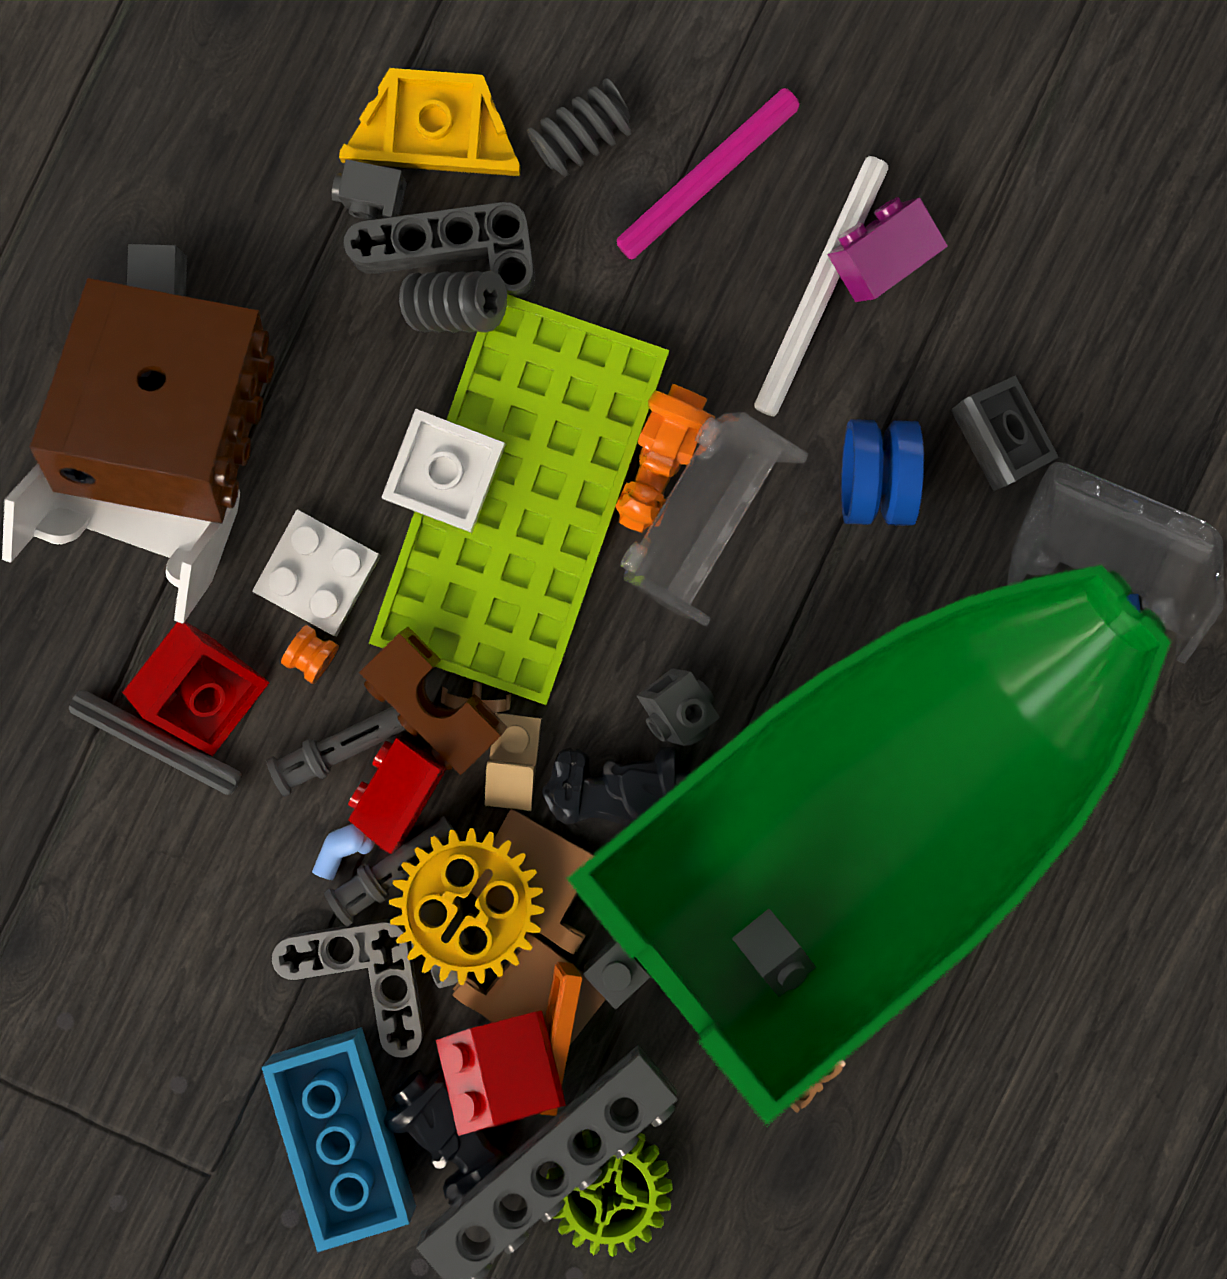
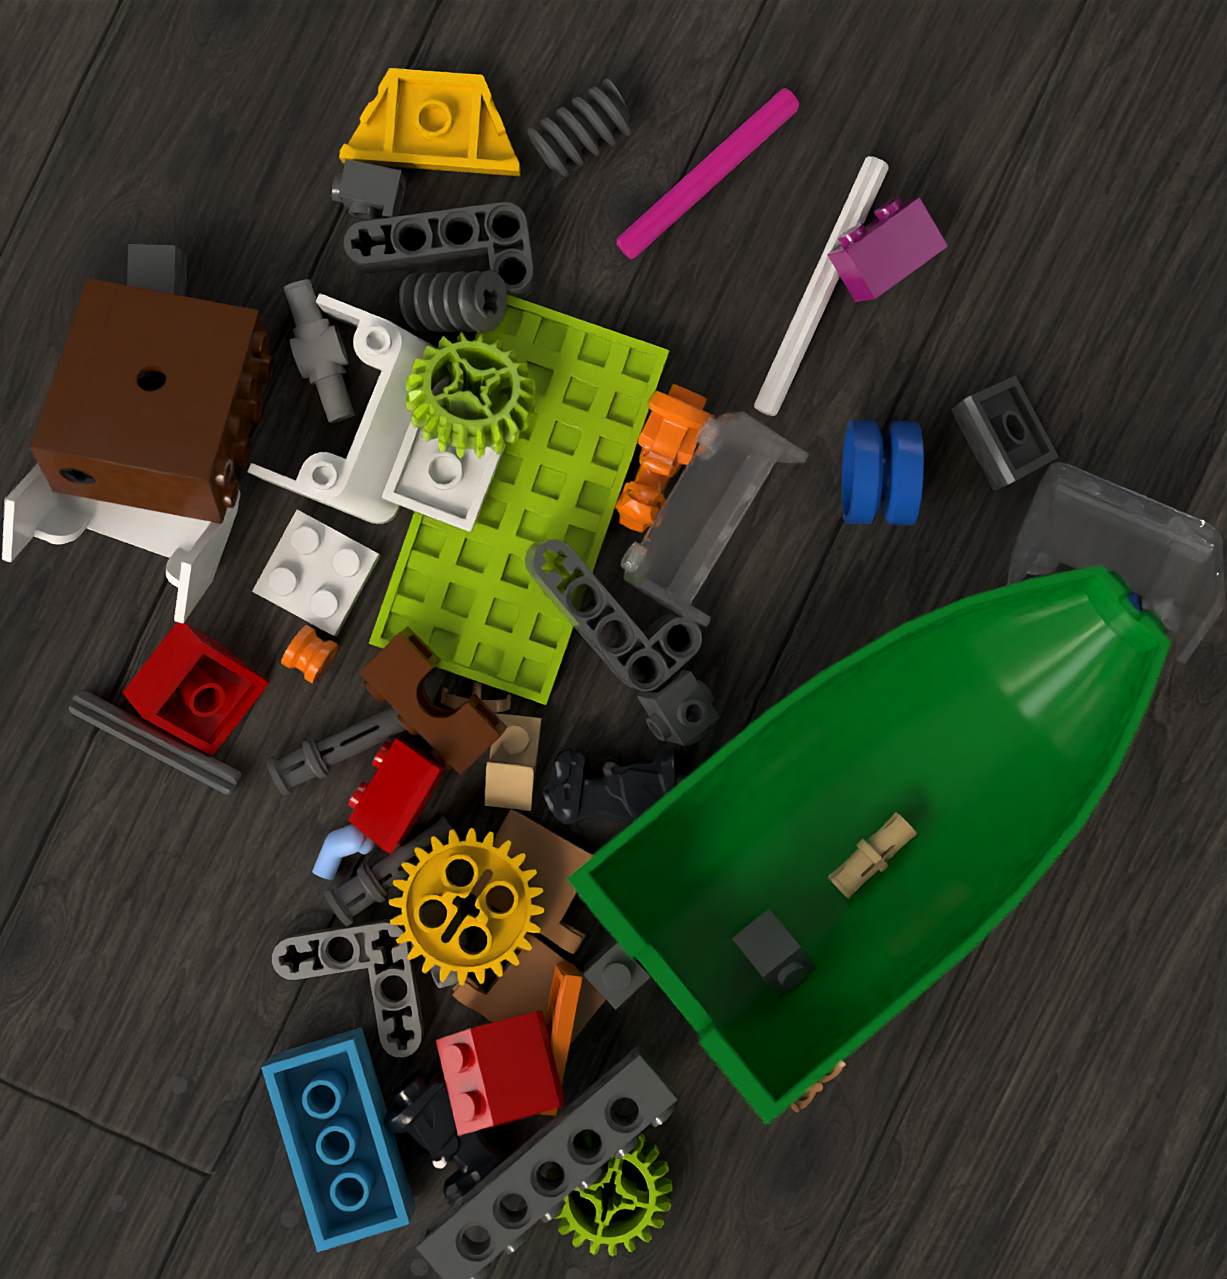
none -> white windscreen [248,293,451,524]
none -> light grey pin [283,279,355,423]
none -> lime gear [406,331,536,460]
none -> dark grey beam [525,539,702,692]
none -> tan pin [827,812,917,899]

